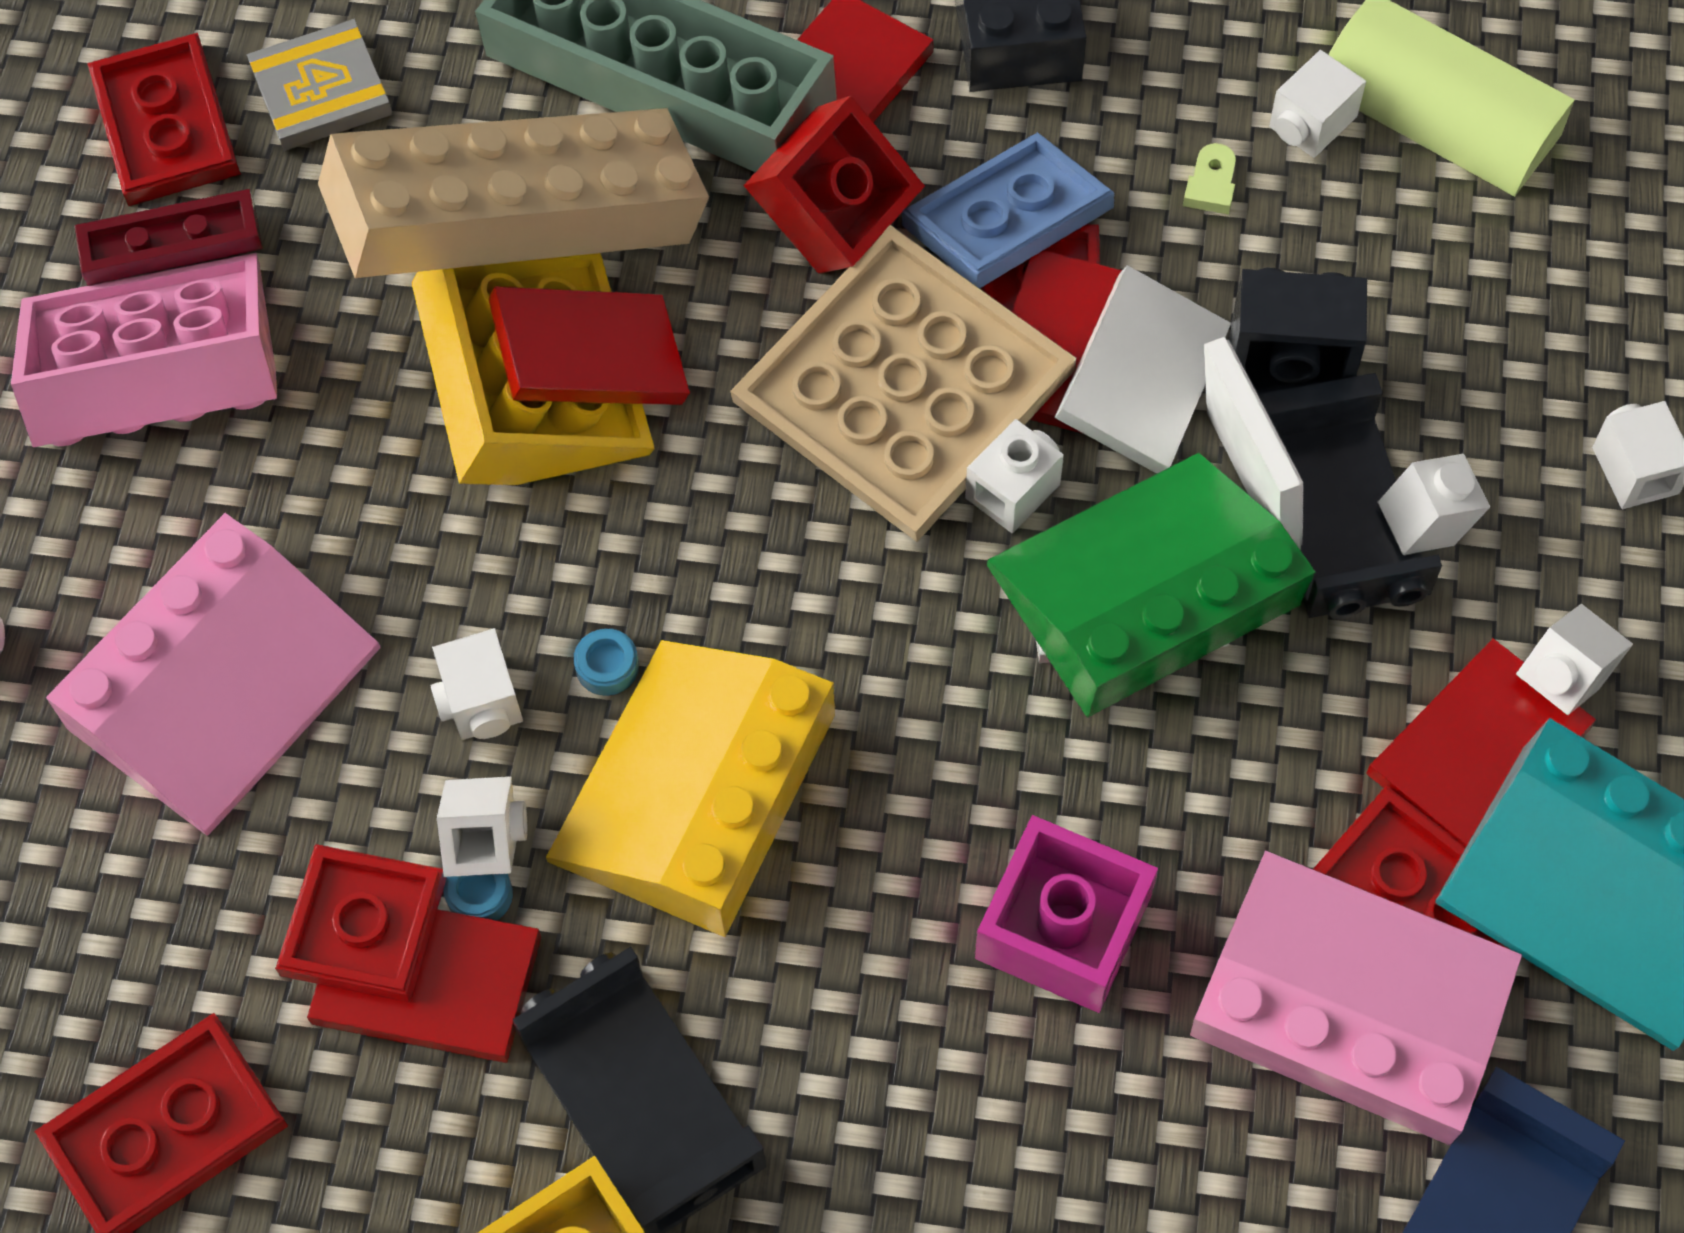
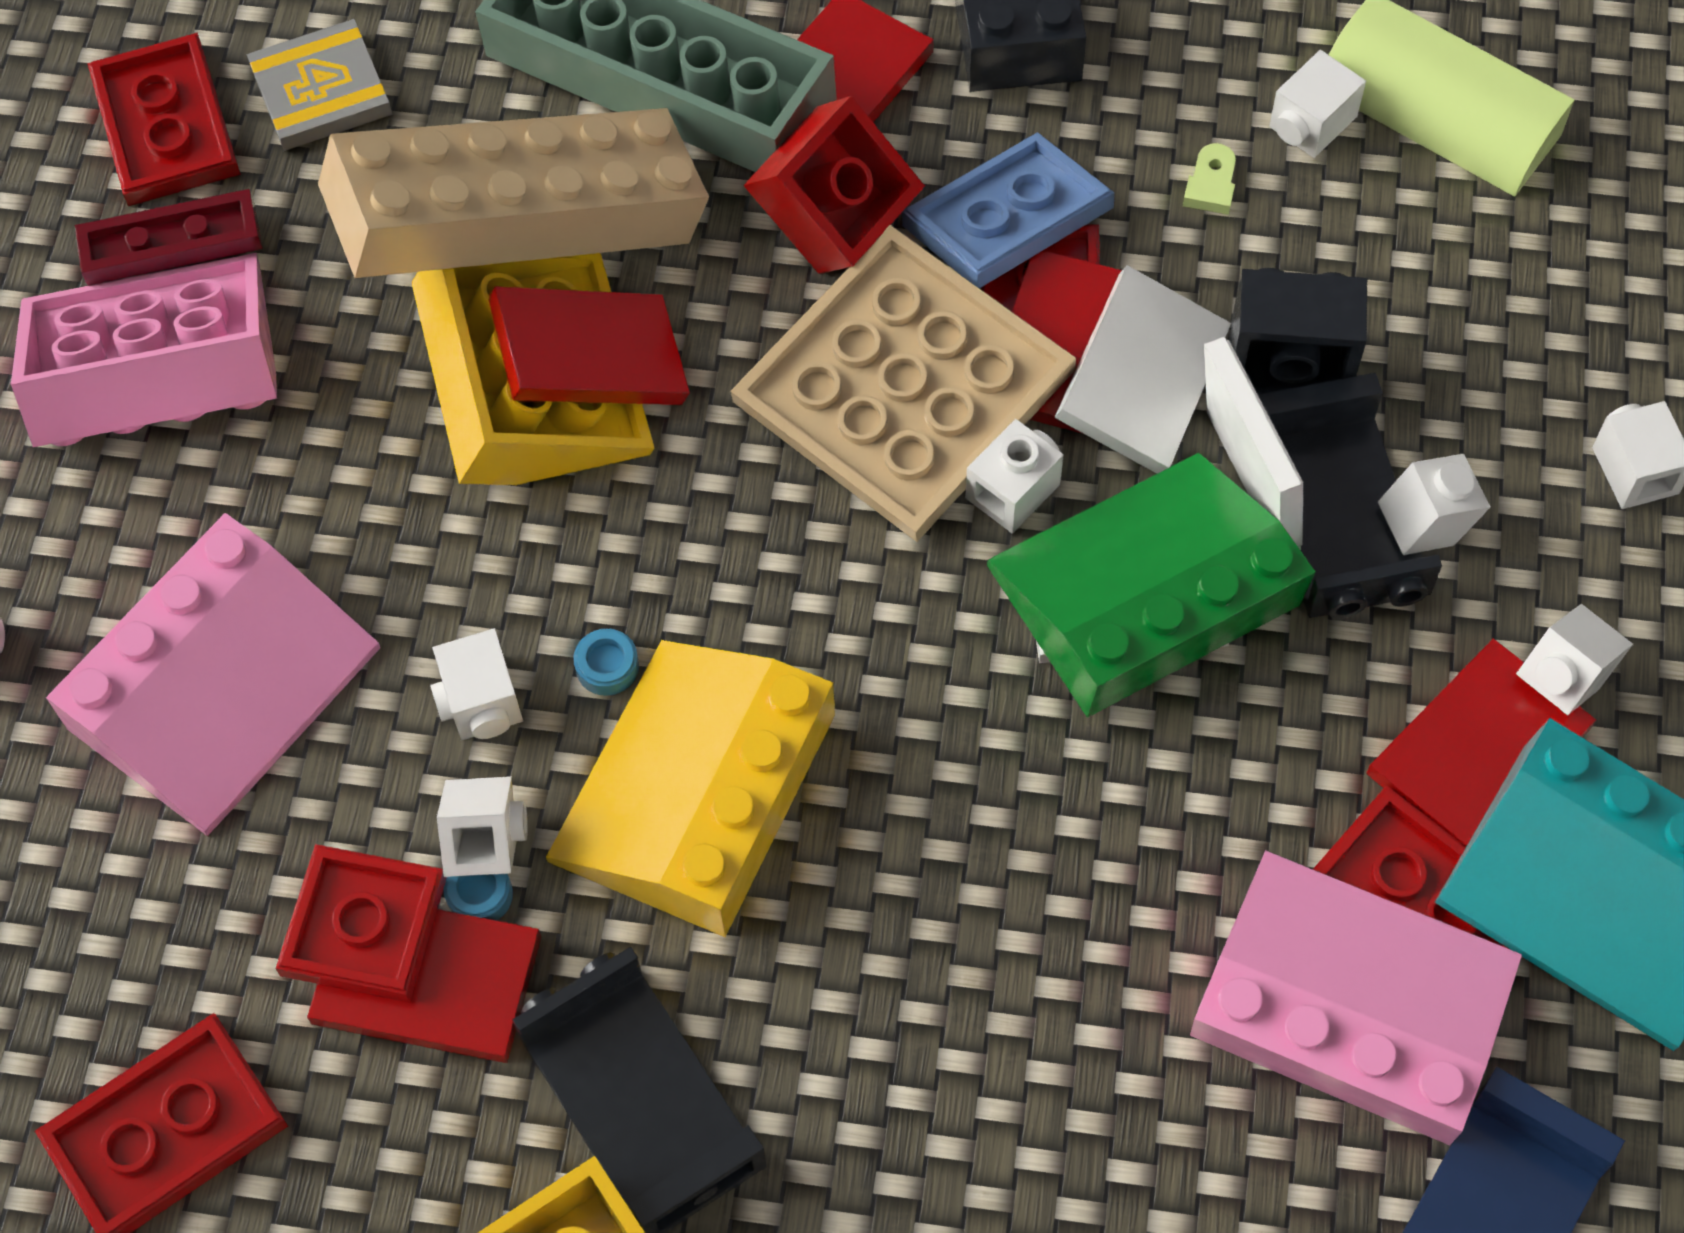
dark pink brick [975,815,1158,1013] -> none

